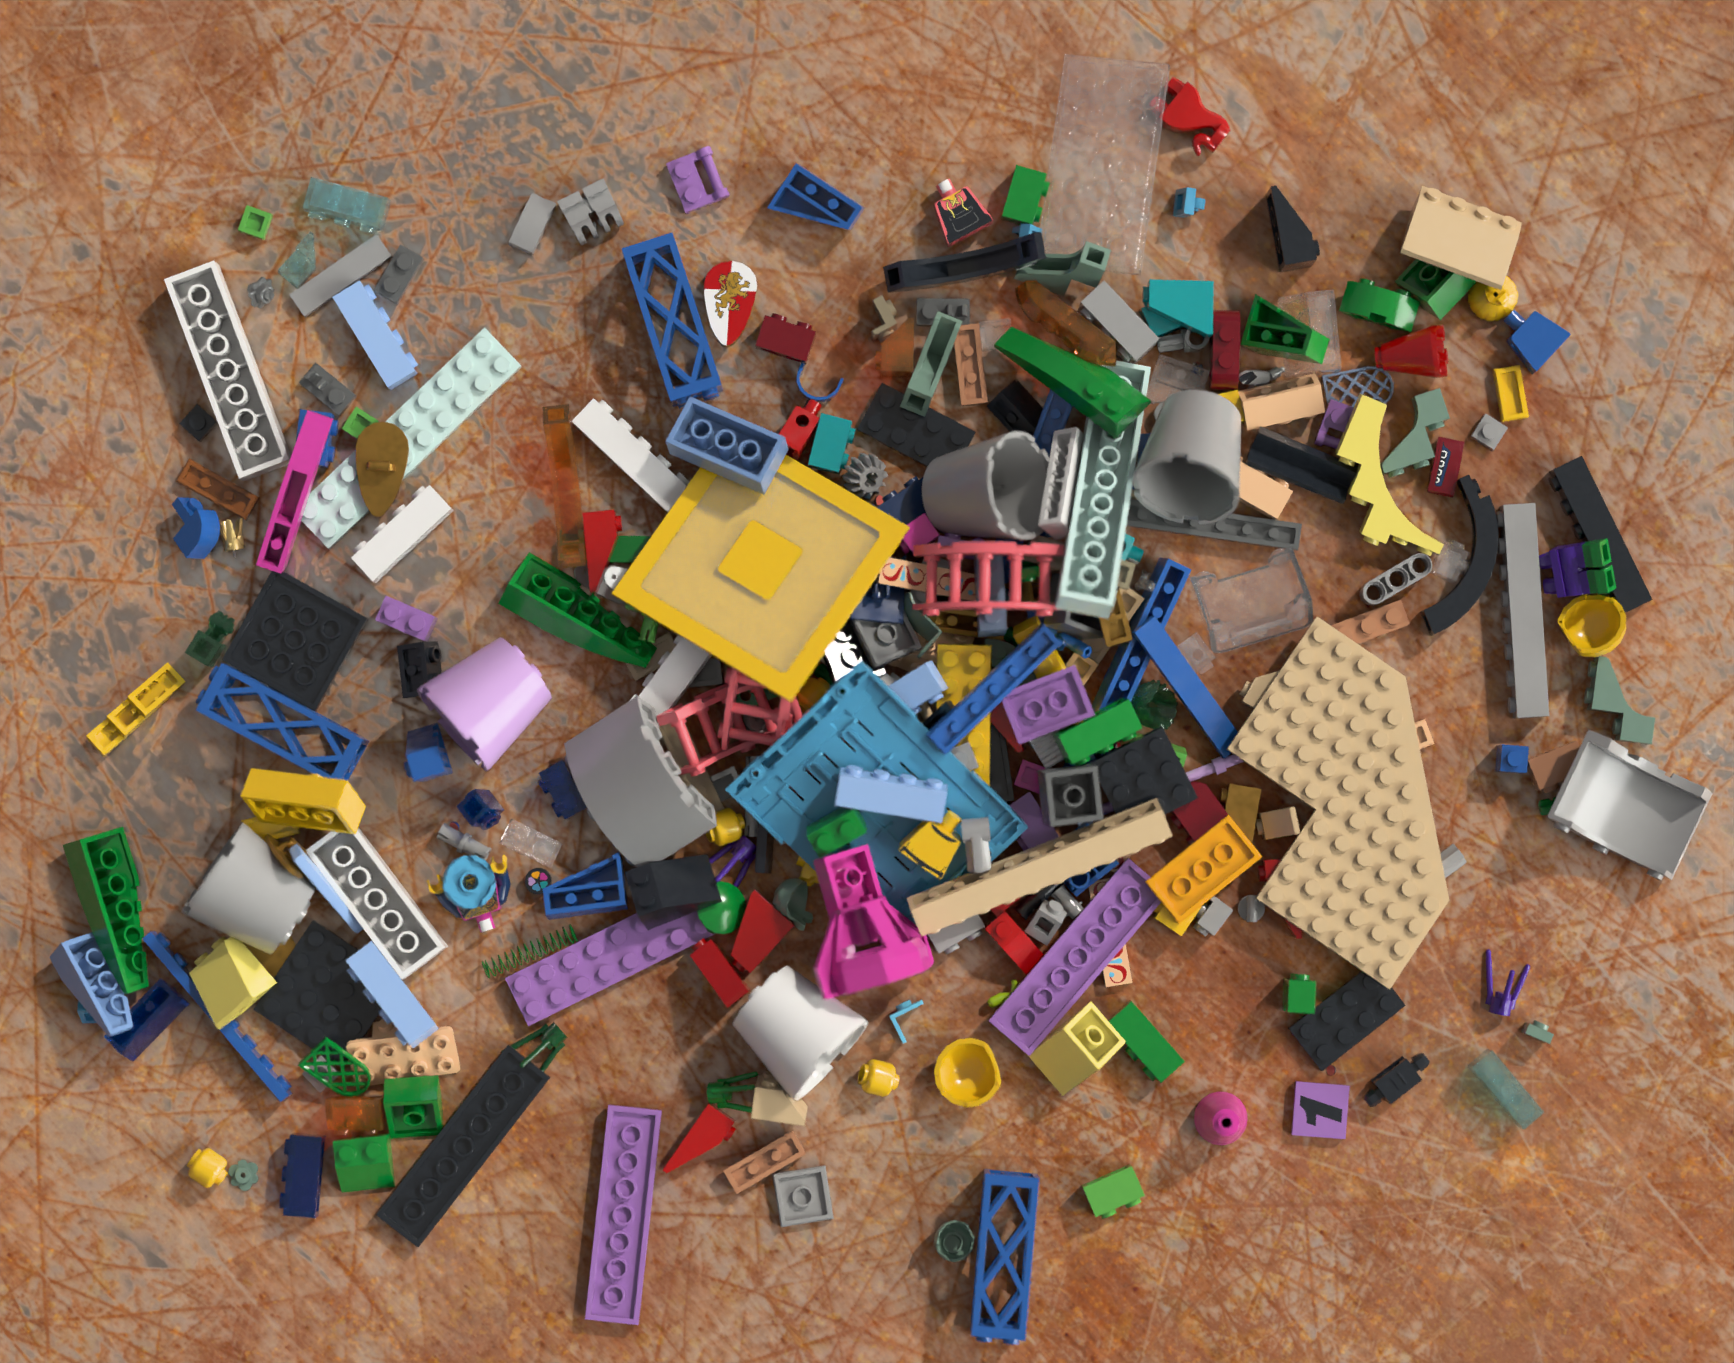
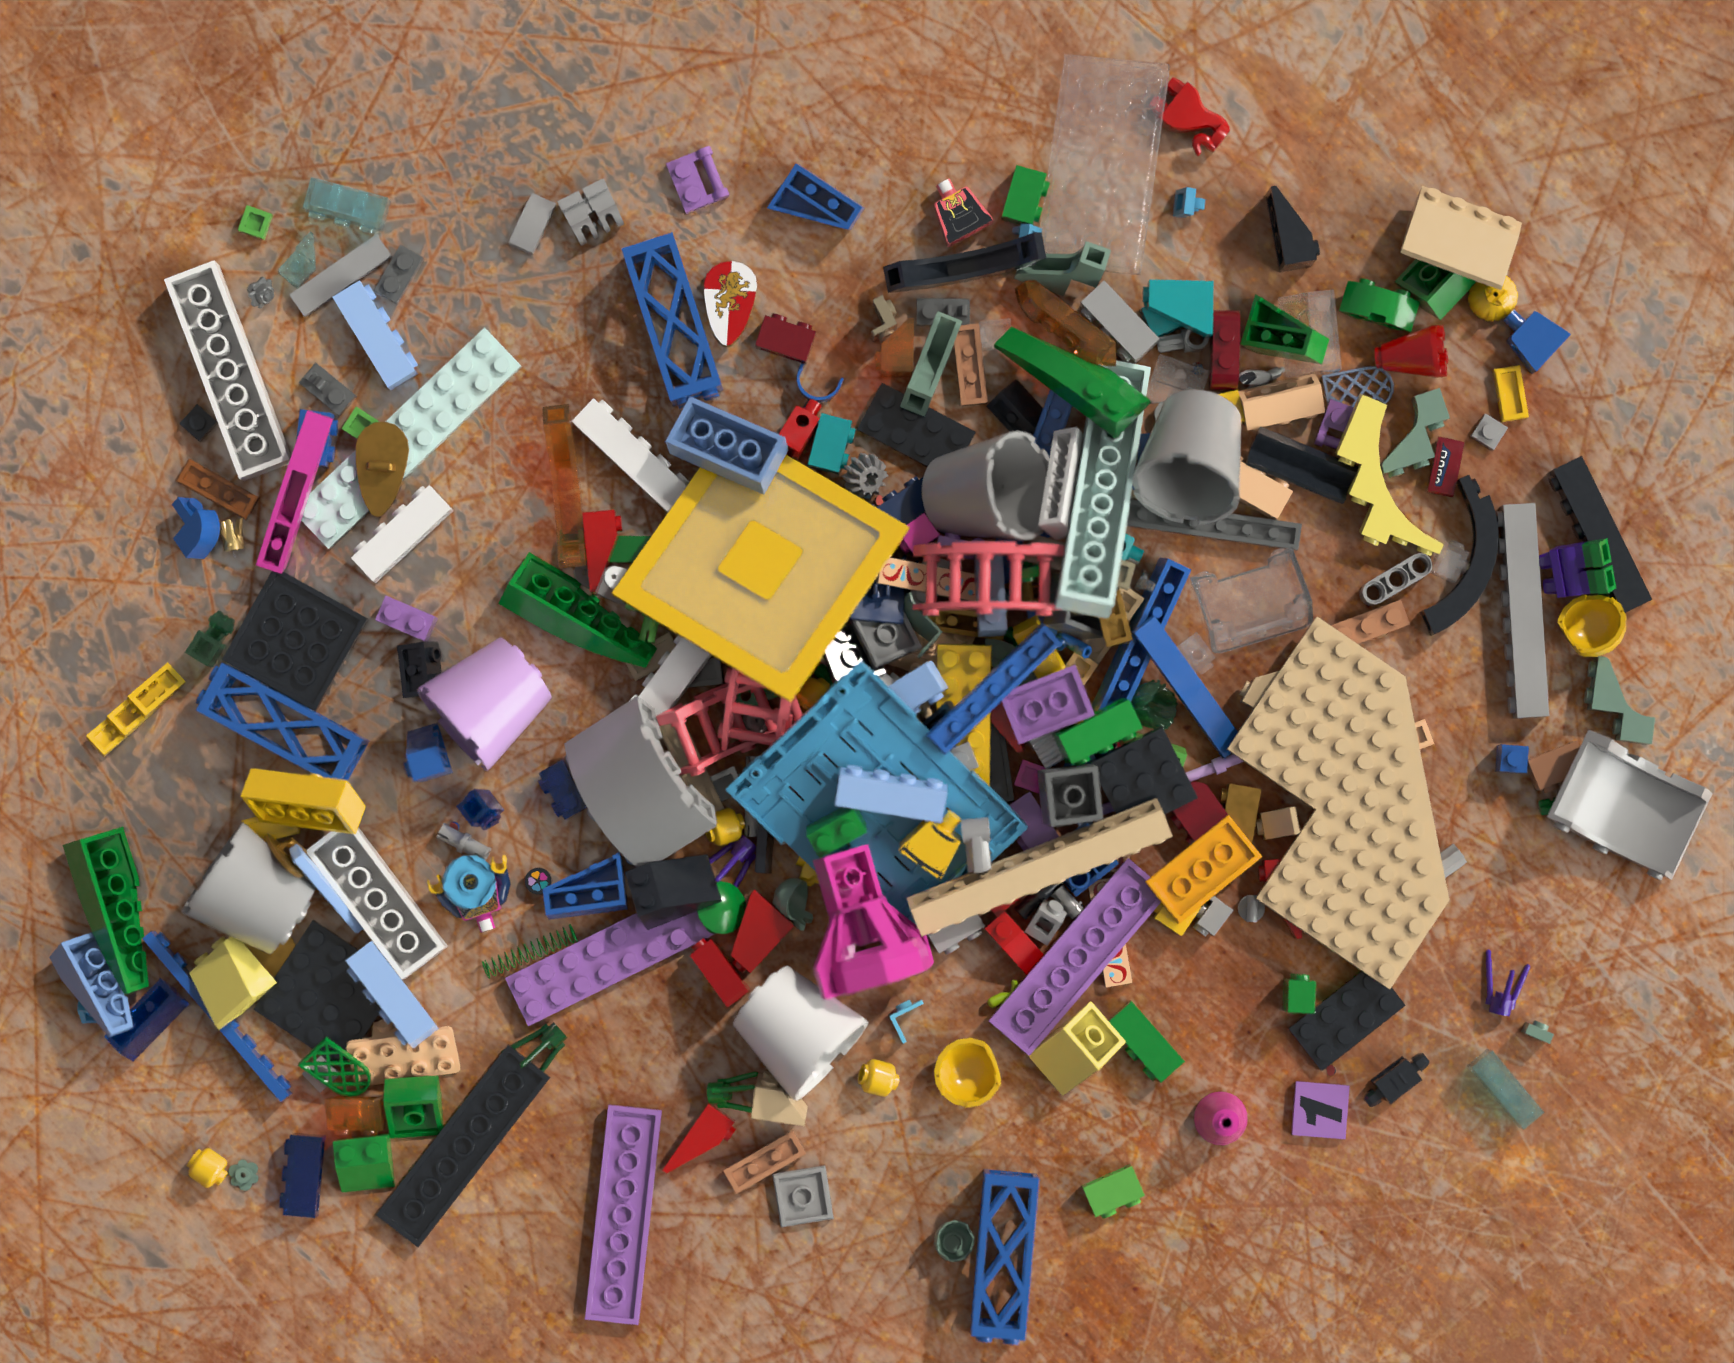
clear slope [499,819,562,868] -> none

